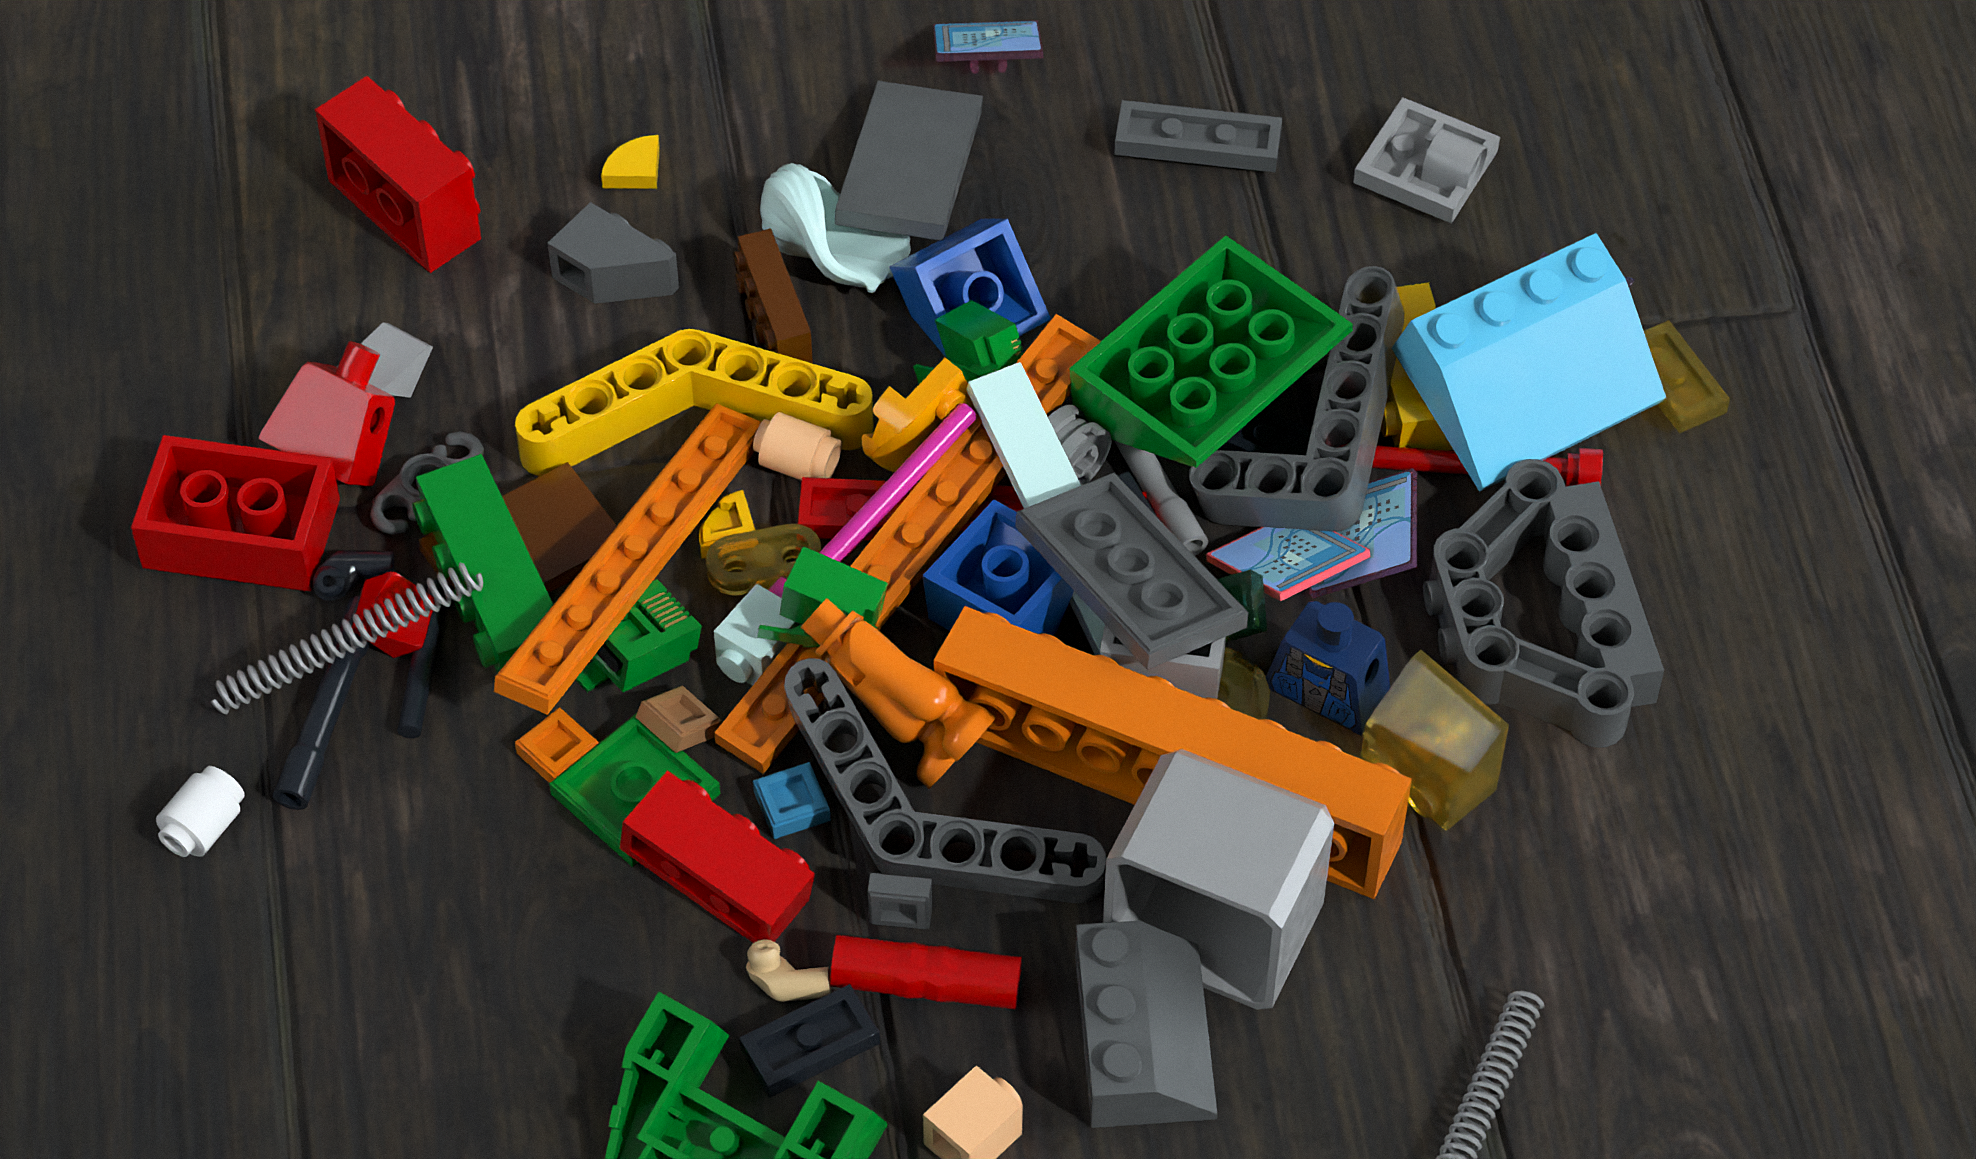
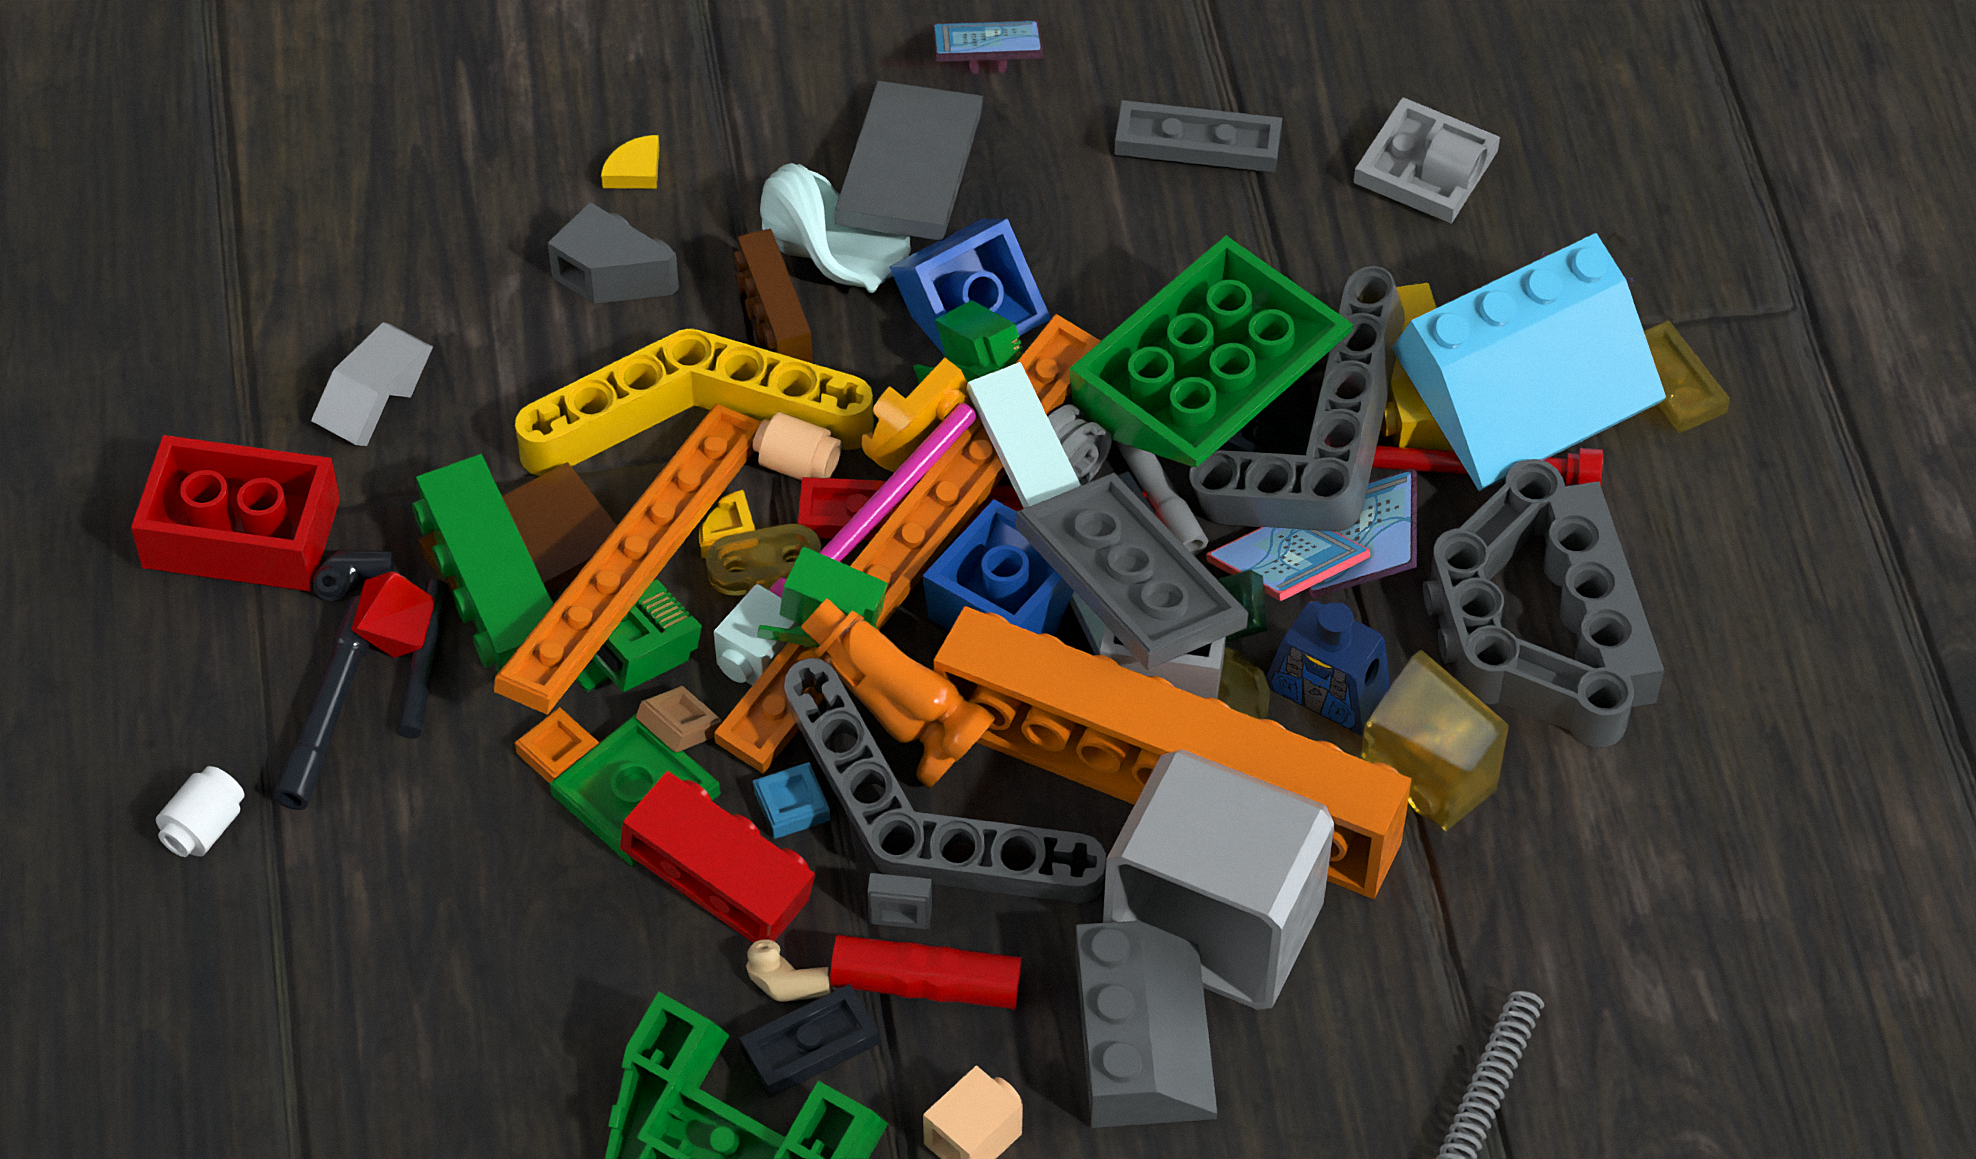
light grey piece [210,562,483,714] -> none
torso [258,341,395,486] -> none
red brick [315,76,481,273] -> none
dark grey piece [369,431,484,535] -> none

